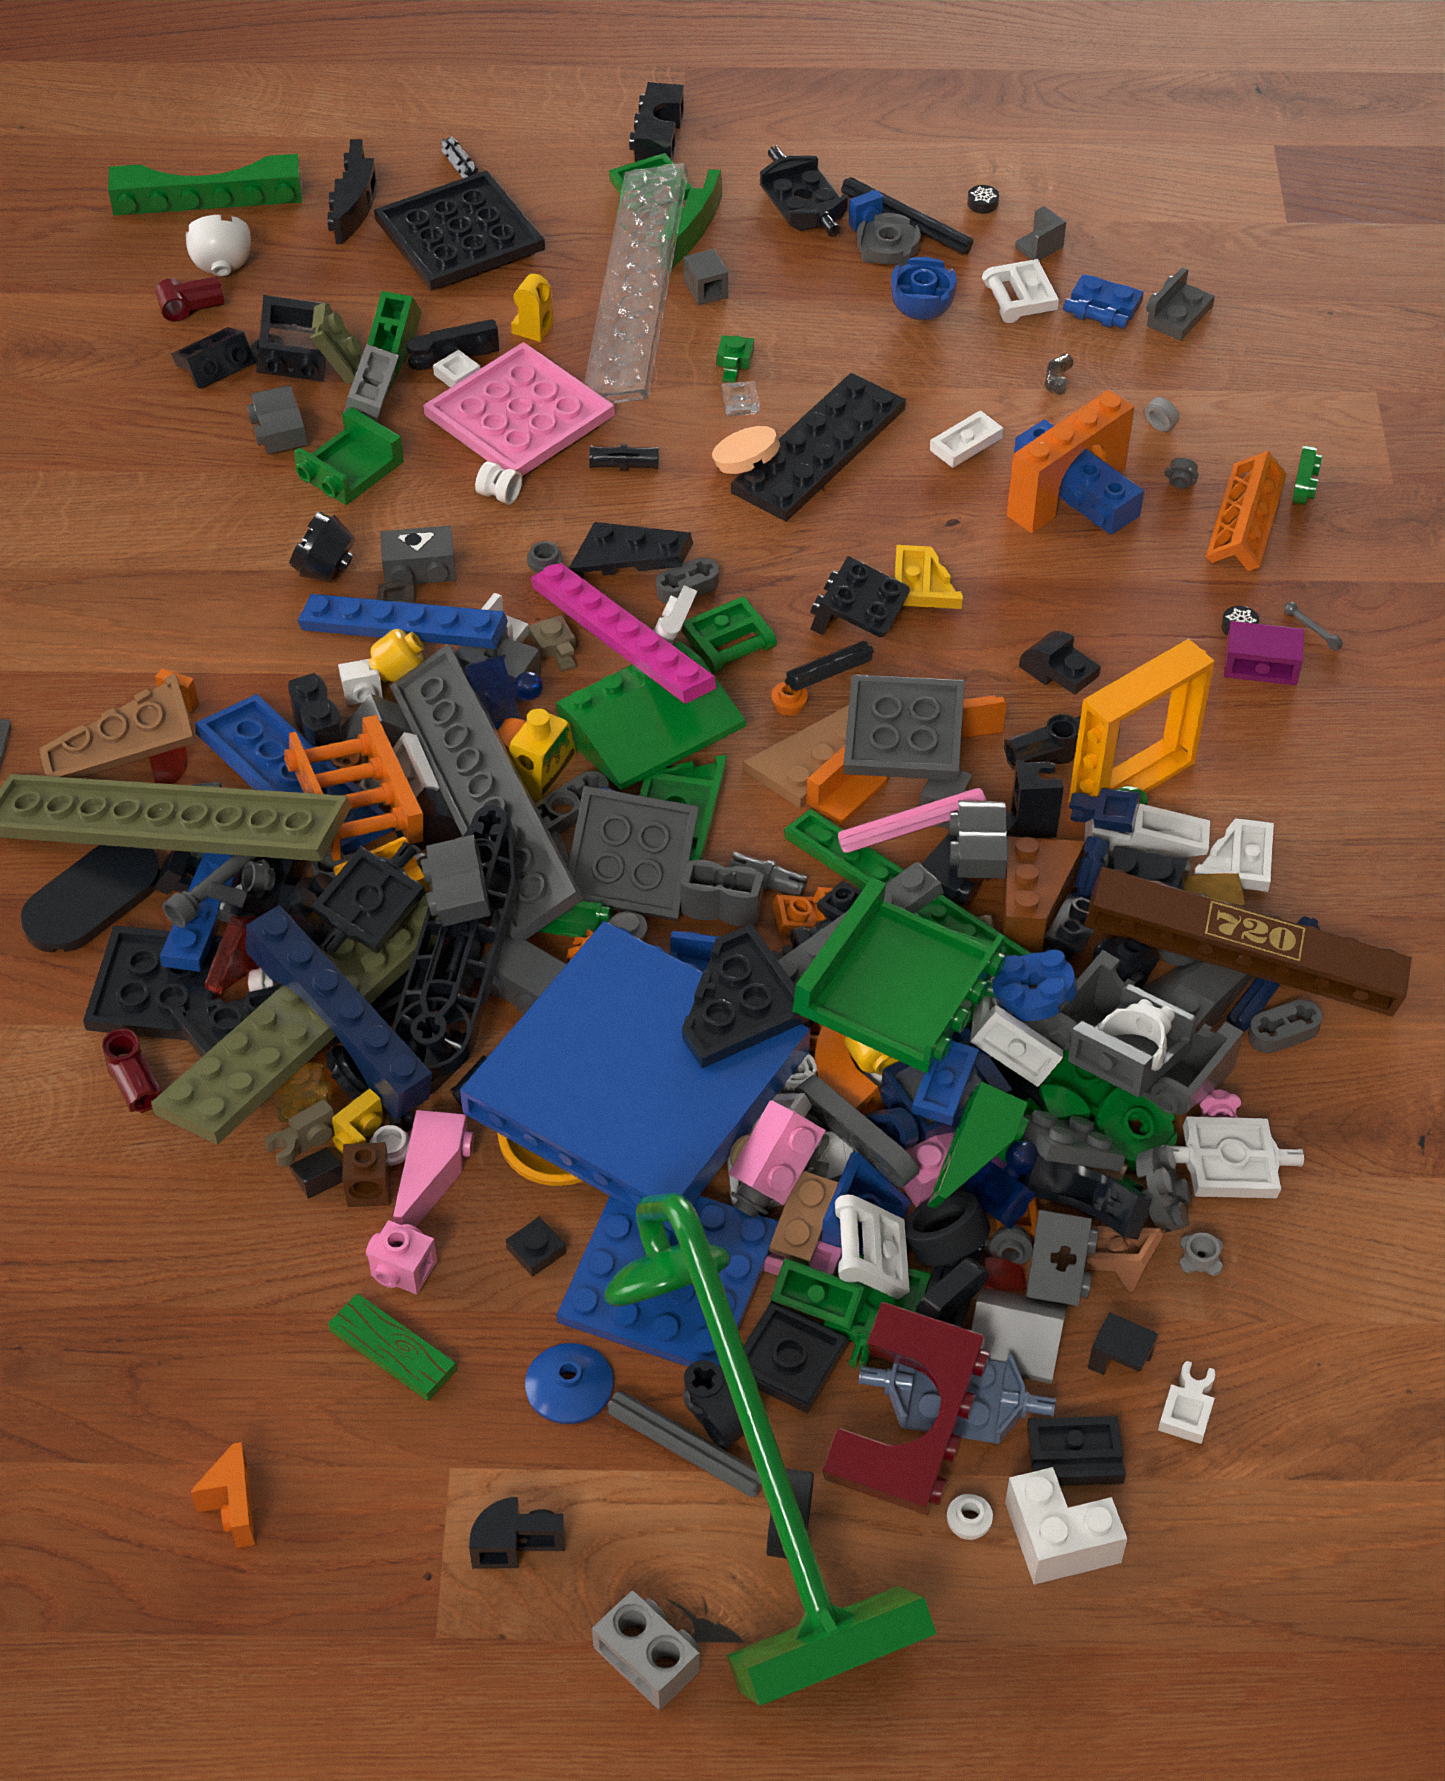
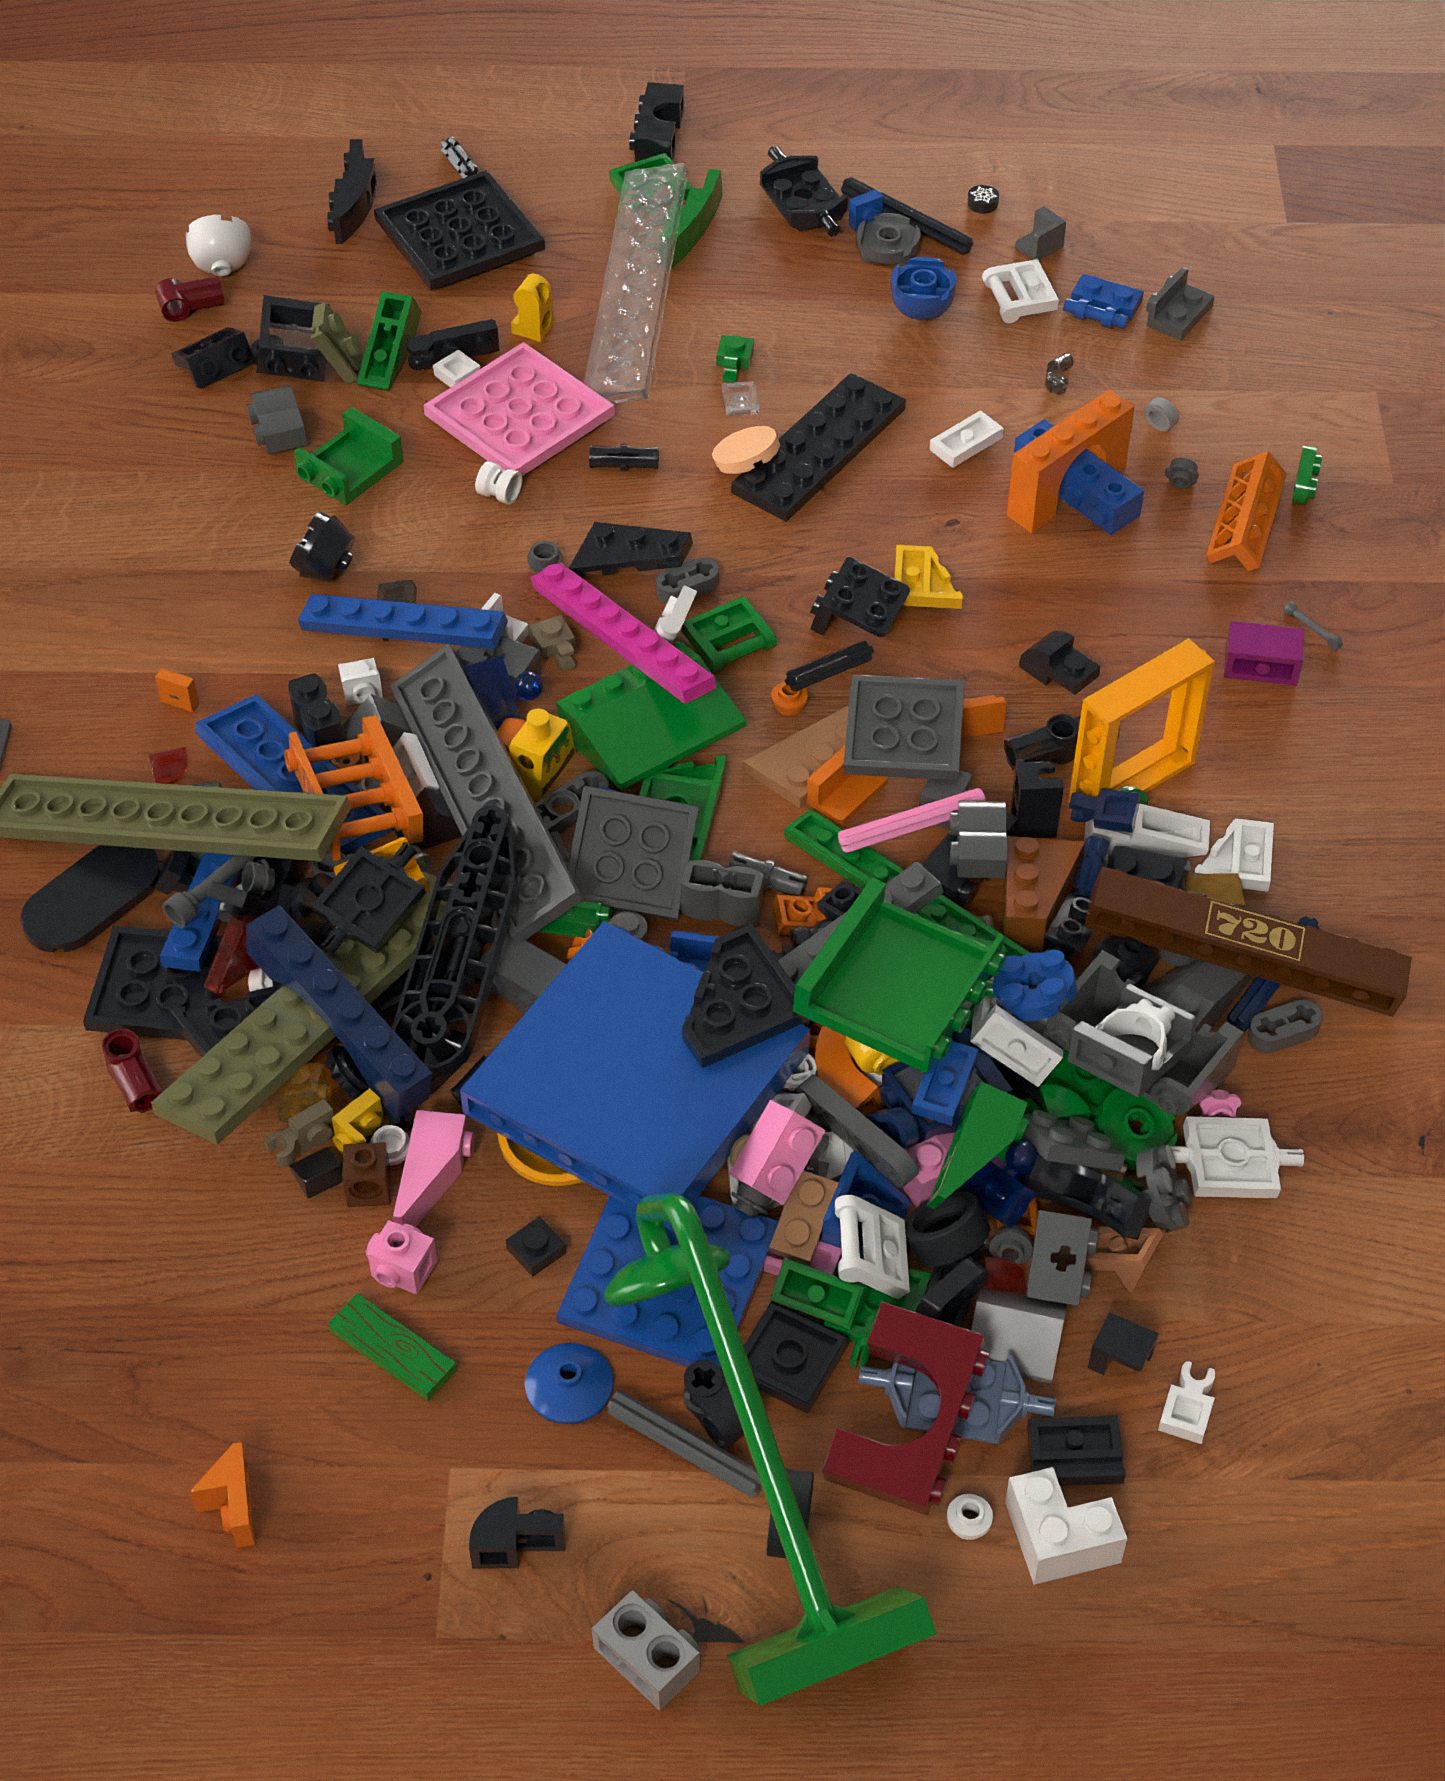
medium nougat wing [39,673,196,778] -> none
green arch [108,154,302,216] -> none
light grey brick [342,344,399,422] -> none
yellow head [369,629,425,683] -> none
dark grey brick [380,525,456,587] -> none
dark grey brick [421,835,491,927] -> none
dark grey brick [684,249,728,306] -> none
light grey plate [1179,1232,1223,1276] -> none
black tile [1221,606,1259,636] -> none

